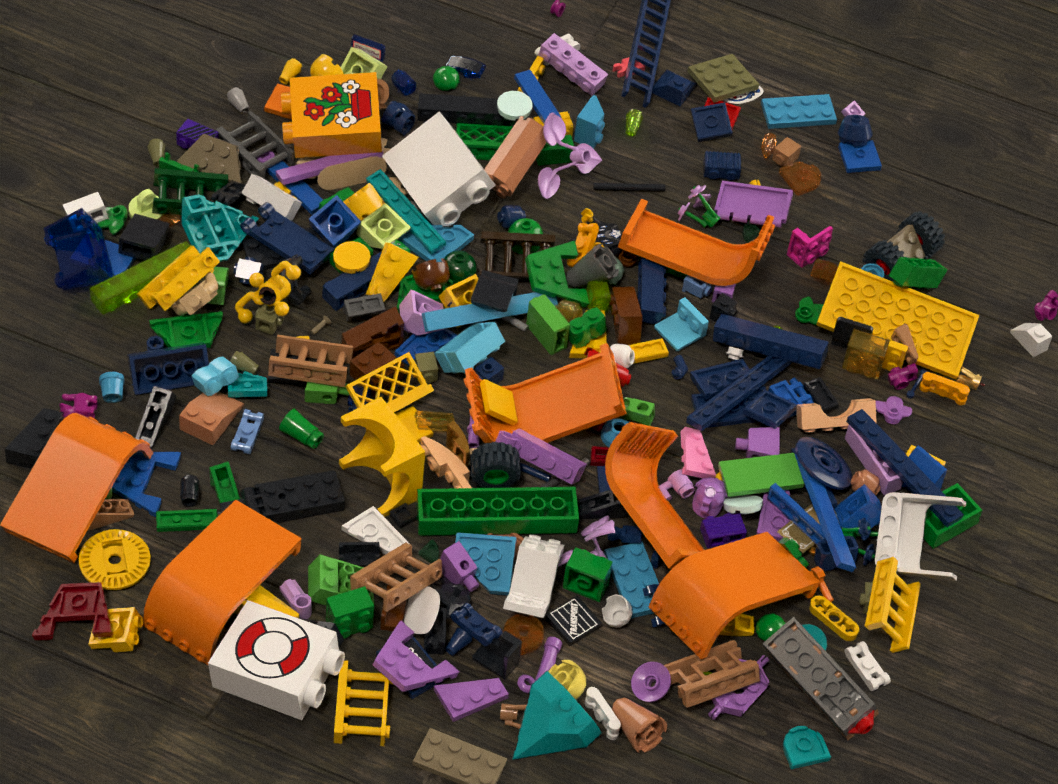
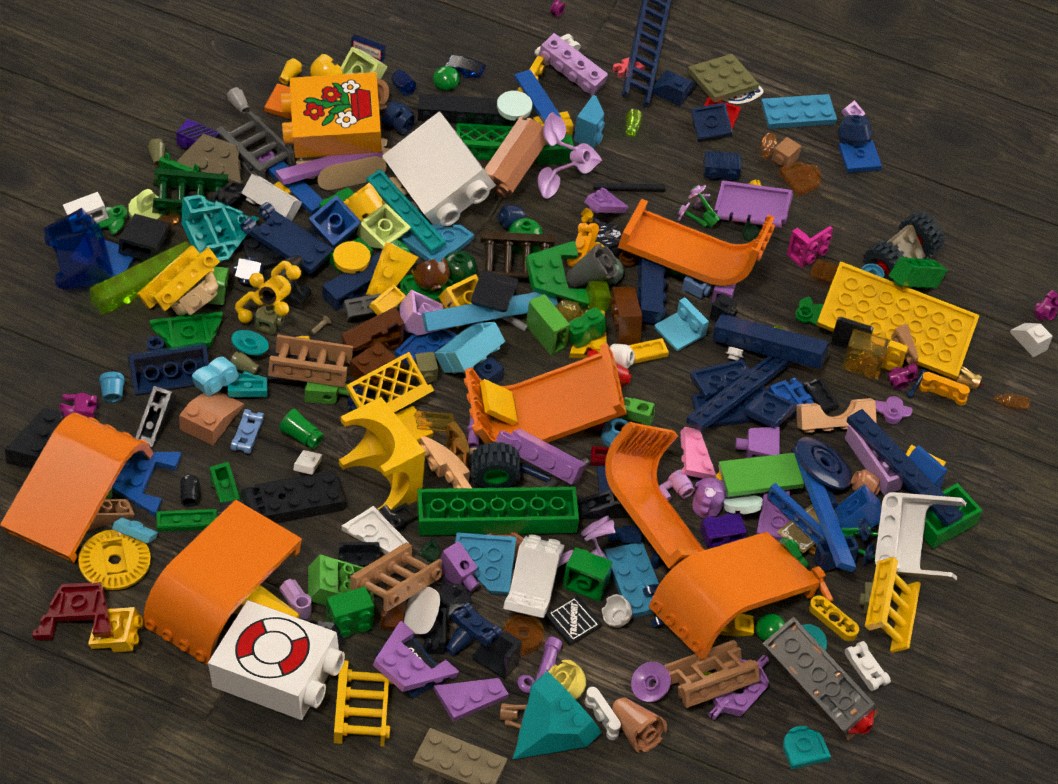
dark blue arm [671,355,688,380] -> none
none -> medium azure plate [112,517,158,543]
none -> teal dish [231,330,269,355]
none -> white plate [293,450,322,475]
none -> yellow tile [369,284,406,315]
none -> black arm [378,504,404,528]
none -> medium lavender wing [585,187,628,214]
none -> clear orange piece [994,393,1030,409]

